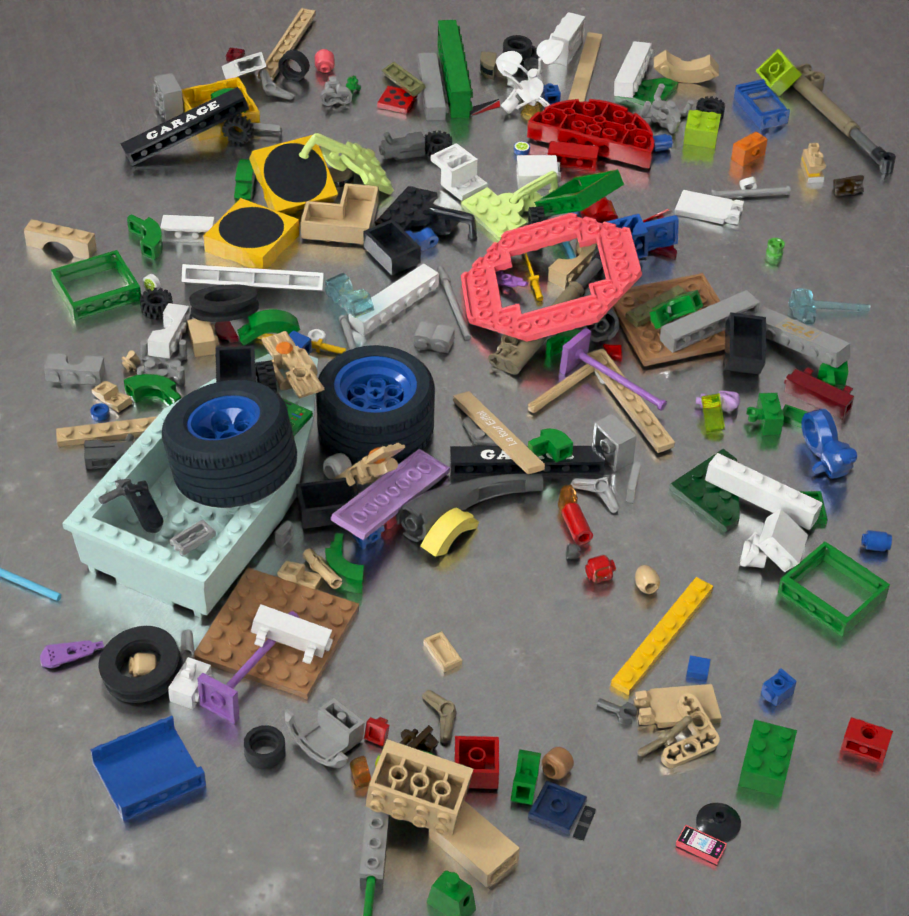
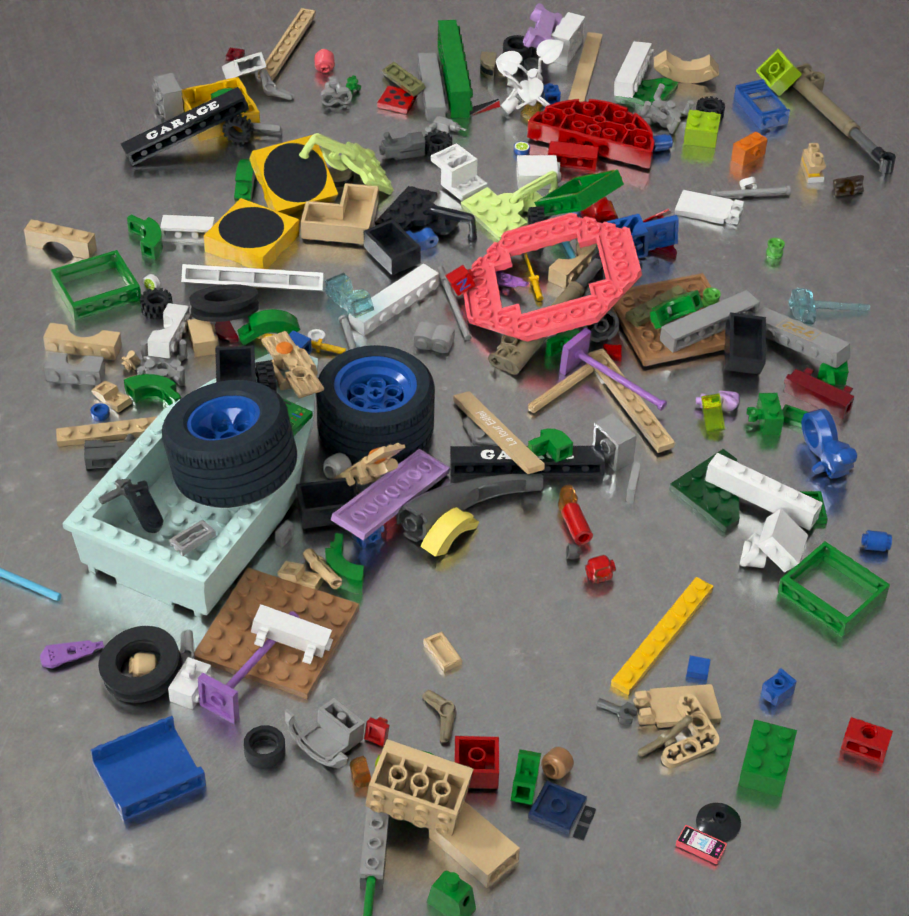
black tyre [278,50,310,81] -> none
dark brown hips [400,725,439,753] -> none
light grey piece [571,478,620,513] -> none
tan animal [635,565,660,594] -> none
none -> tan arch [43,323,122,360]
none -> light grey piece [425,116,467,133]
none -> red brick [445,265,476,296]
none -> lavender piece [523,3,563,48]
none -> bright green wheel [702,287,721,308]

